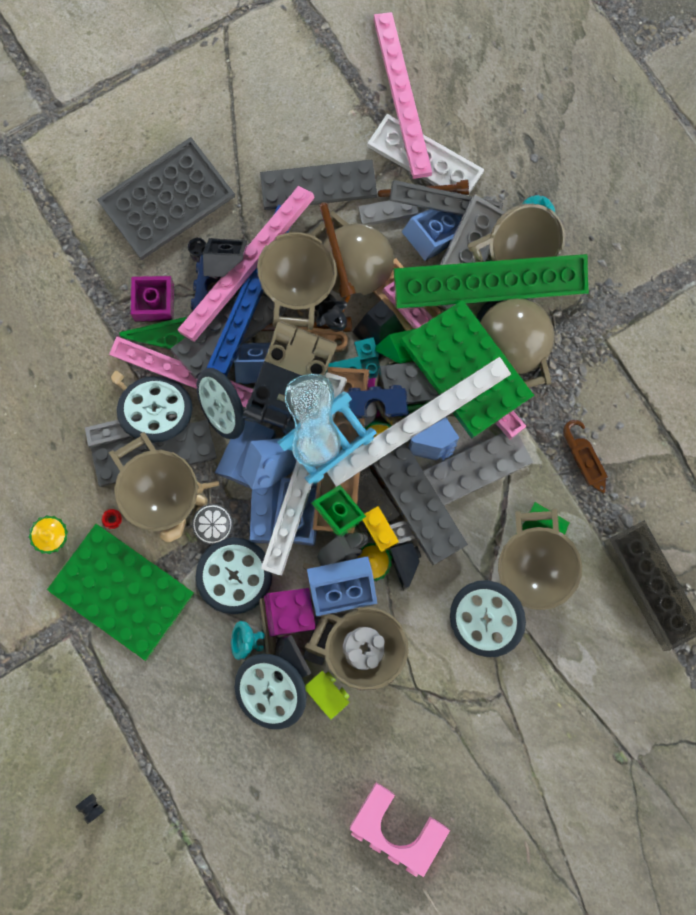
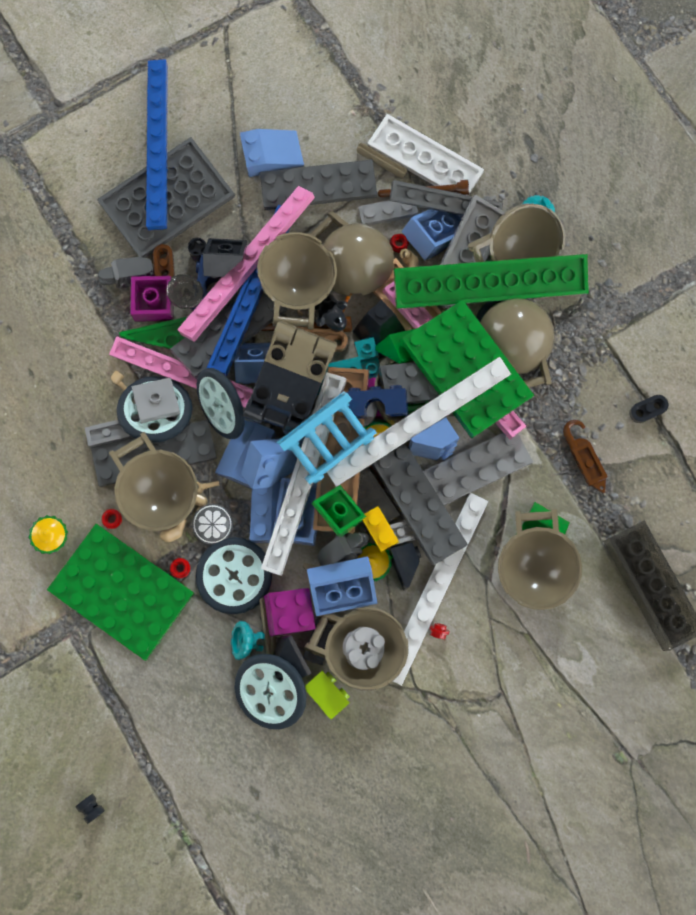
clear light blue plate [285,374,341,467] -> none
reddish brown piece [320,202,356,298] -> none
bright pink arch [350,782,450,877] -> none
bright pink plate [373,12,432,179] -> none
wedge [450,580,526,657] -> none
none -> dark grey hinge [98,257,154,288]
none -> light grey plate [131,377,180,424]
none -> blue plate [146,59,168,230]
none -> reddish brown plate [153,244,175,280]
none -> clear smoke hair [166,274,203,309]
none -> red plate [170,558,191,579]
none -> medium blue slope [240,129,304,177]
none -> dark tan axle [357,142,407,178]
none -> red plate [390,234,409,253]
none -> white plate [393,493,488,686]
none -> tan arm [400,249,419,267]
none -> red plate [429,623,450,639]
none -> black plate [629,395,669,423]

